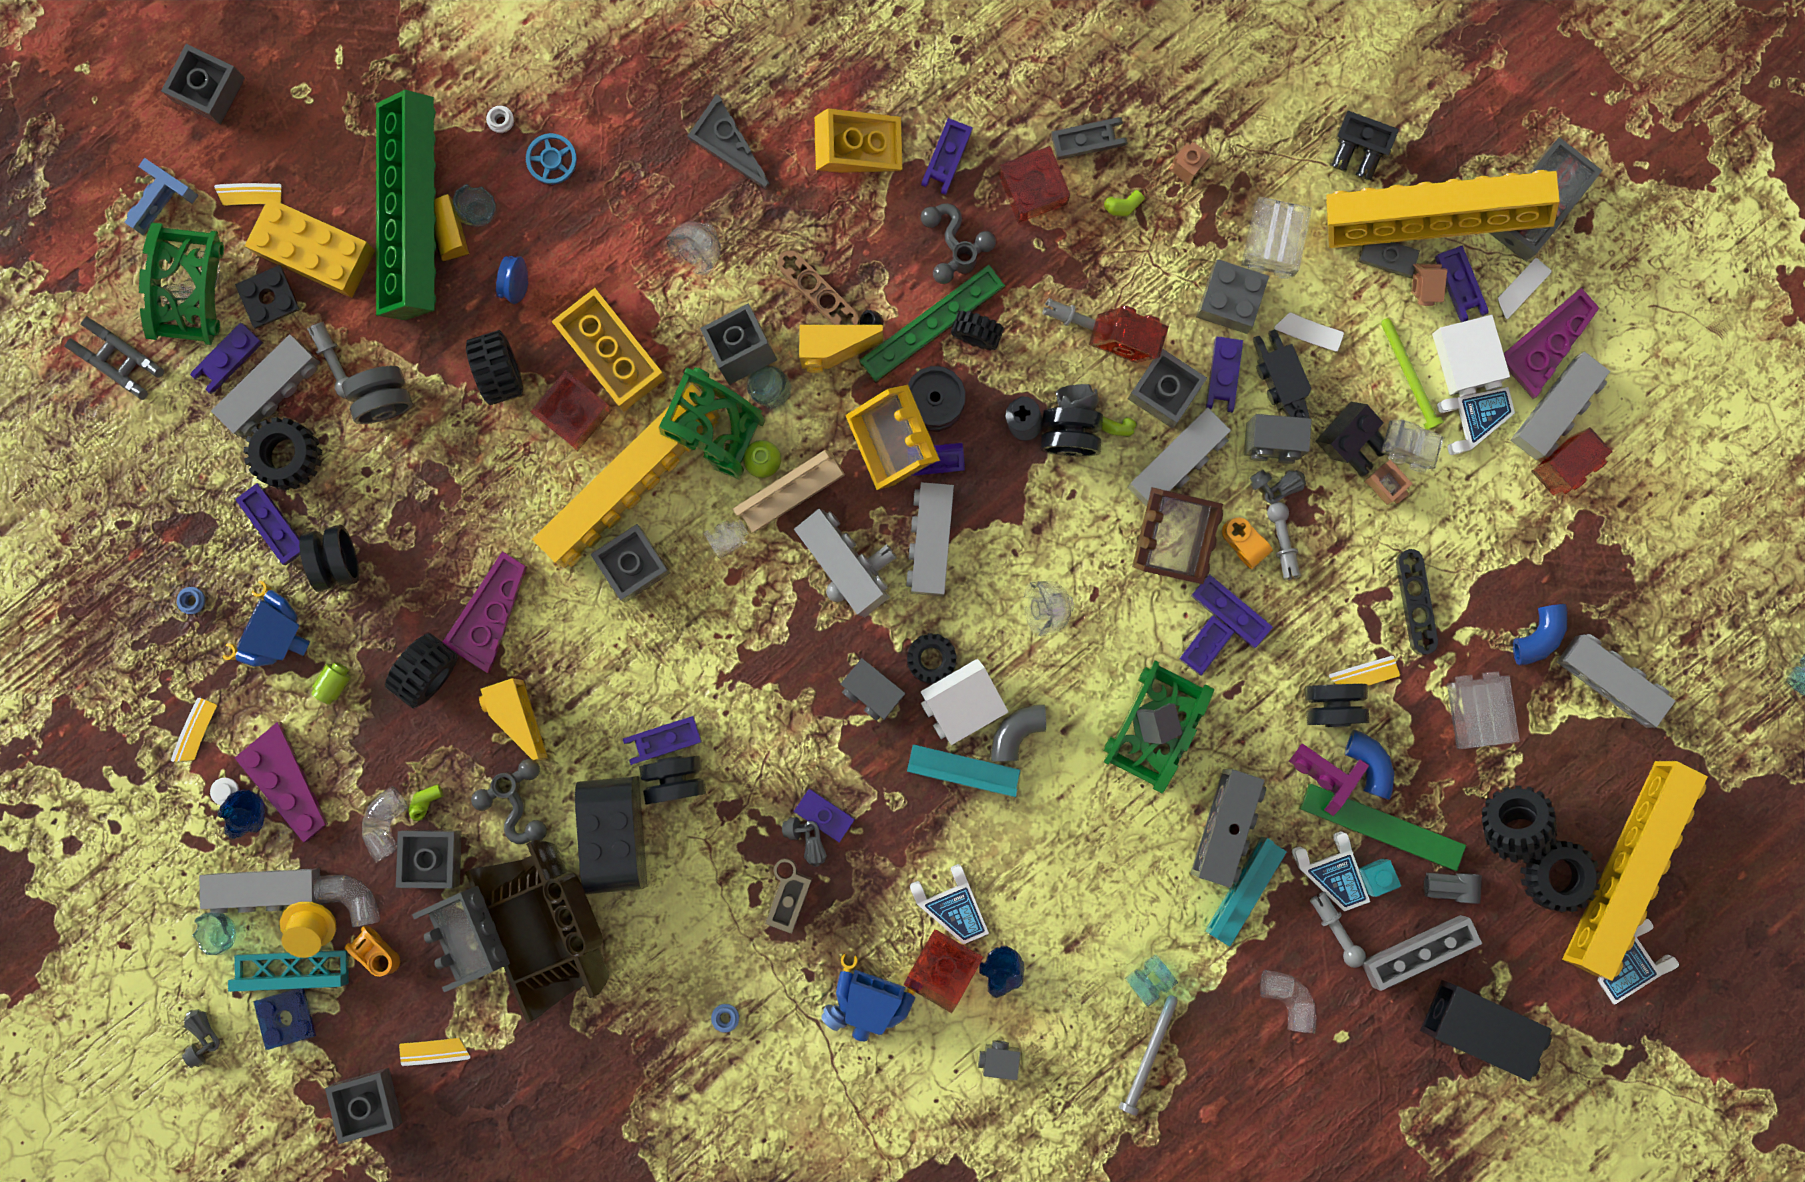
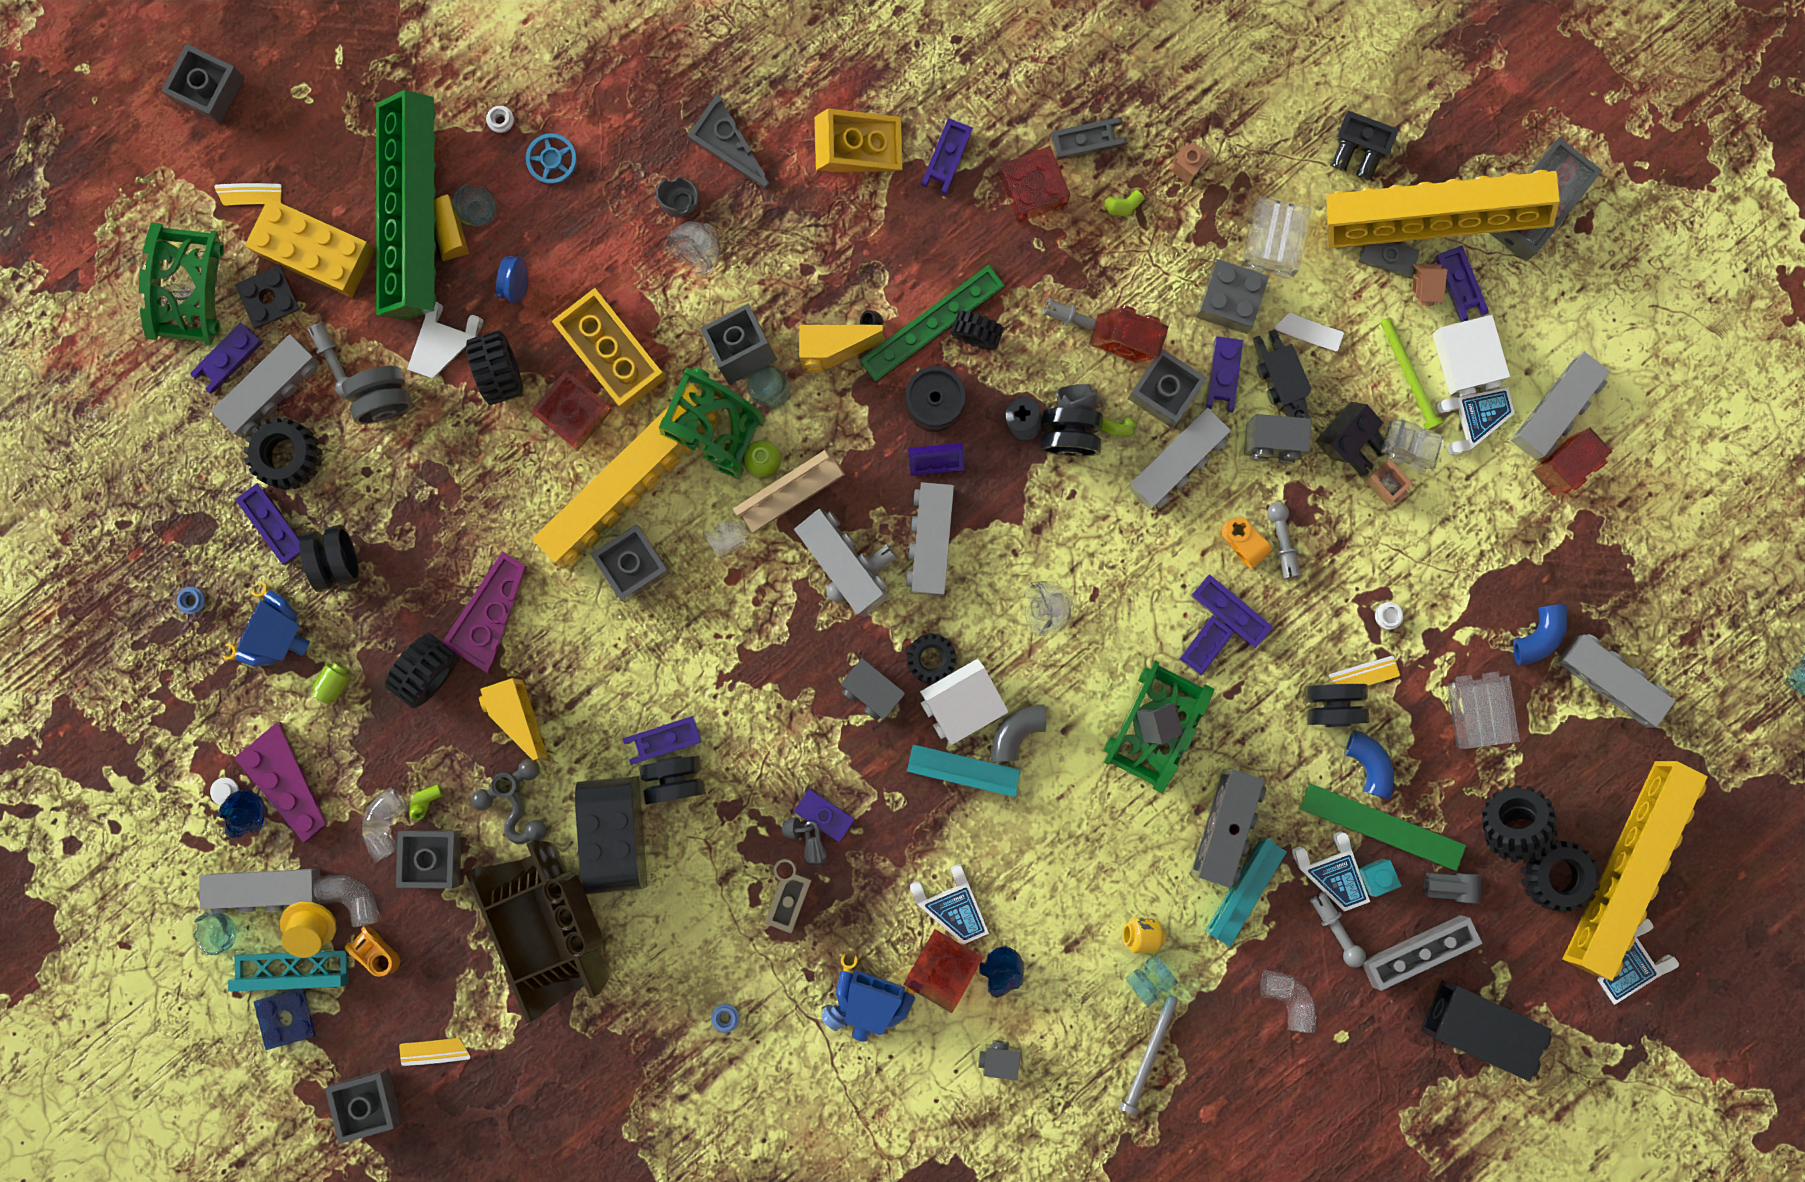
dark grey piece [64,316,164,400] -> none
medium blue bracket [124,158,198,236] -> none
yellow sticker [171,698,217,762] -> none
dark grey piece [182,1009,220,1068] -> none
window [412,886,510,992] -> none
medium nougat beam [778,250,859,325] -> none
window [845,385,940,490] -> none
dark grey piece [920,203,996,284] -> none
window [1132,487,1223,584] -> none
dark grey piece [1250,469,1306,504] -> none
magenta bracket [1289,744,1369,816] -> none
black beam [1396,549,1438,655] -> none
white sticker [1498,258,1552,319] -> none
magenta wing [1503,288,1599,399] -> none
none -> white flag [407,302,484,379]
none -> dark grey hair [656,176,699,218]
none -> yellow head [1123,917,1166,955]
none -> white plate [1375,602,1403,630]

